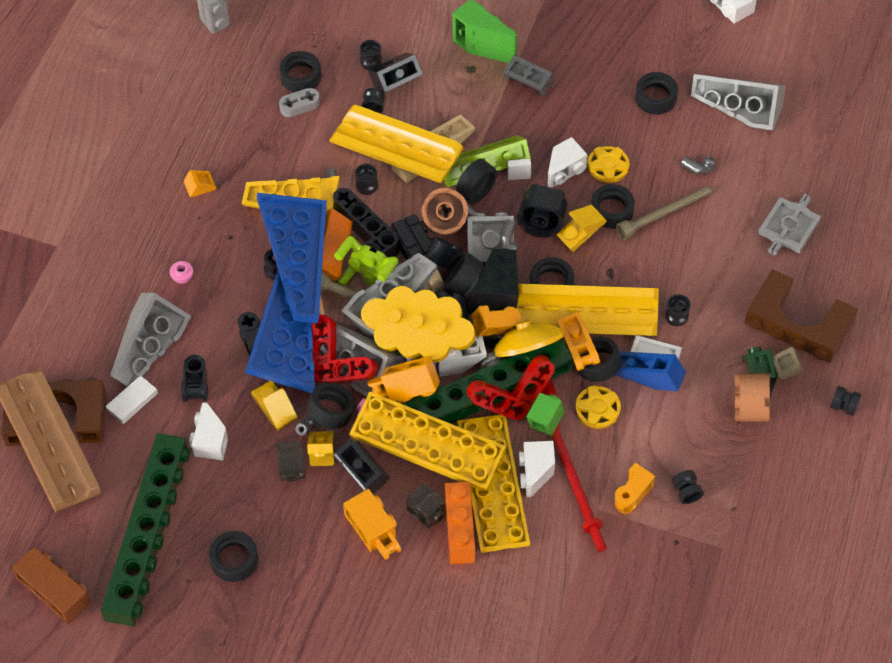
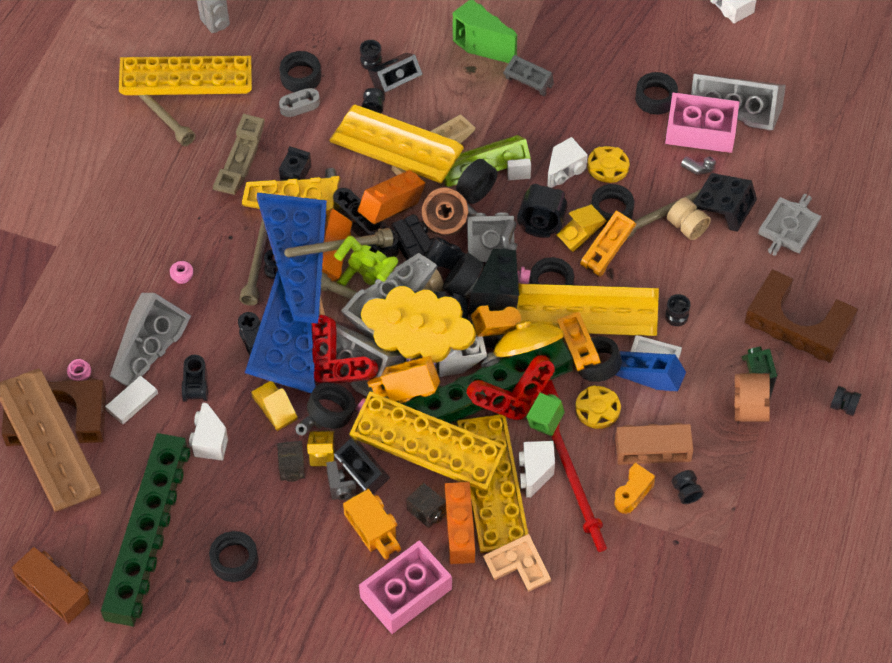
light orange slope [184,170,216,197] -> none
black wheel [355,163,378,195] -> none
dark tan tile [772,347,804,380] -> none
none -> bright pink plate [67,359,91,381]
none -> yellow plate [119,56,252,95]
none -> dark tan piece [138,95,196,146]
none -> dark tan slope [213,114,265,195]
none -> dark tan piece [239,218,268,306]
none -> black brick [279,146,311,181]
none -> dark tan piece [284,228,393,257]
none -> flat silver bracket [326,461,356,500]
none -> orange brick [358,170,426,224]
none -> bright pink brick [359,540,452,634]
none -> light nougat plate [483,534,551,592]
none -> bright pink plate [517,266,530,284]
none -> light orange plate [580,210,636,277]
none -> nougat brick [615,423,693,465]
none -> bright pink brick [665,93,739,153]
none -> tan wheel [667,197,711,240]
none -> black bracket [693,173,757,232]

